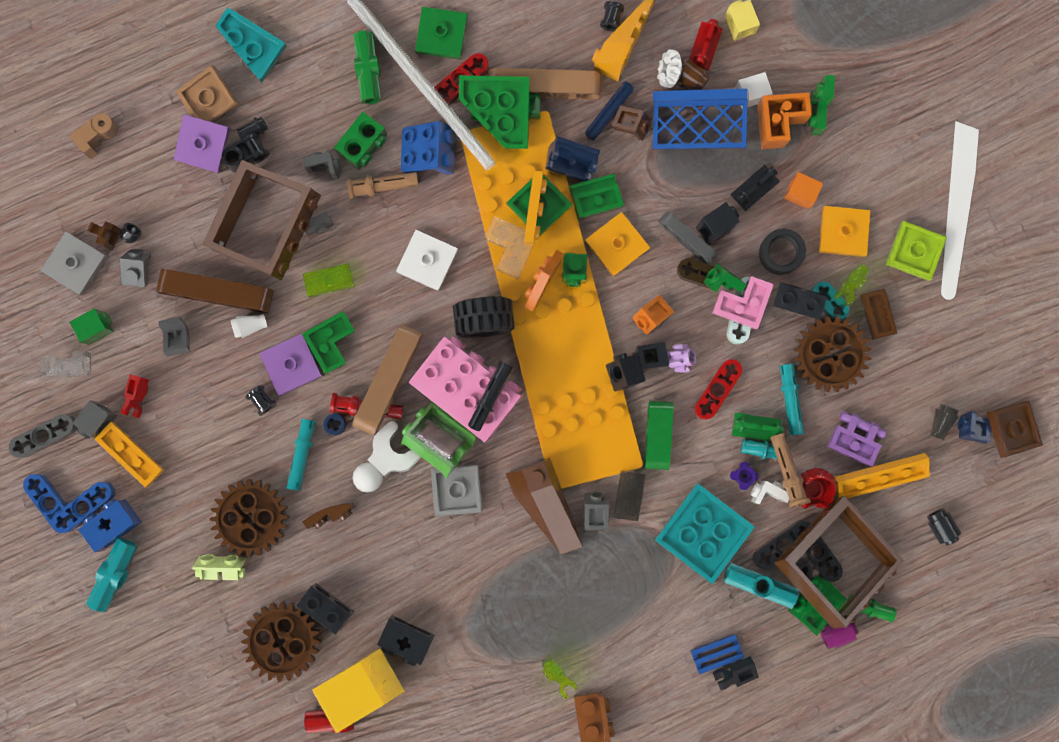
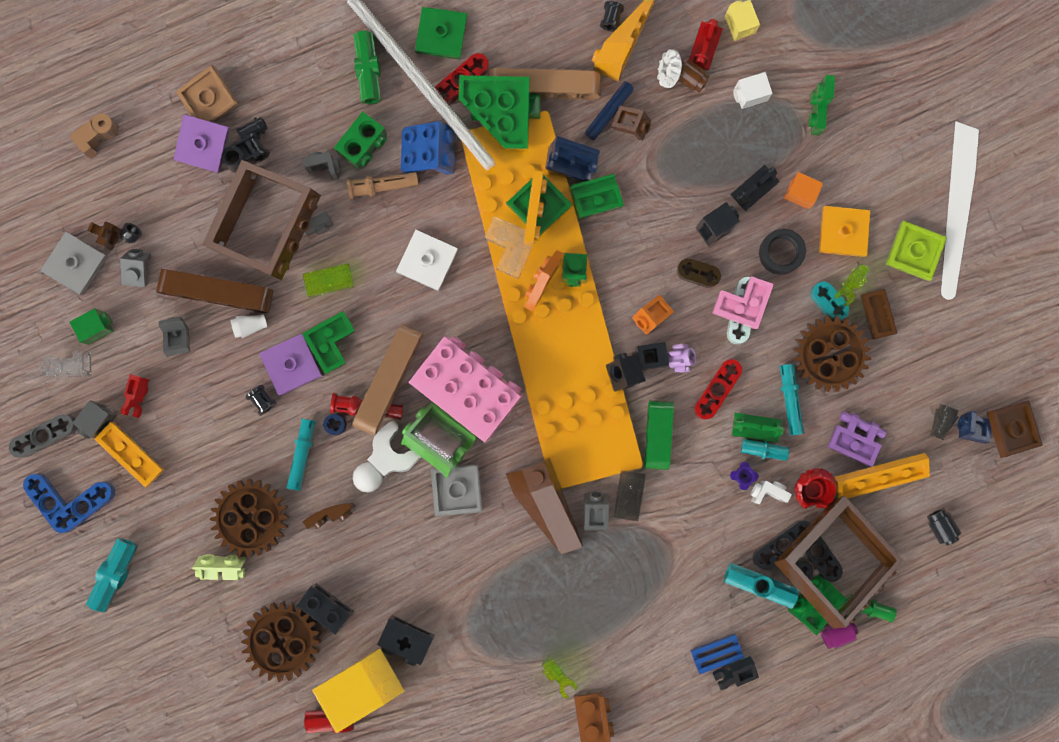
blue brick [78,499,142,553] -> none
teal wing [215,7,287,83] -> none
black tyre [453,296,515,338] -> none
black axle [468,361,514,431] -> none
light orange plate [585,212,650,277] -> none
blue fence [653,89,749,150] -> none
teal plate [654,483,755,584] -> none
dark grey beam [658,212,717,265] -> none
green bracket [704,263,747,292] -> none
orange brick [757,92,812,150] -> none
medium nougat pin [770,433,811,508] -> none
black brick [773,282,827,320] -> none

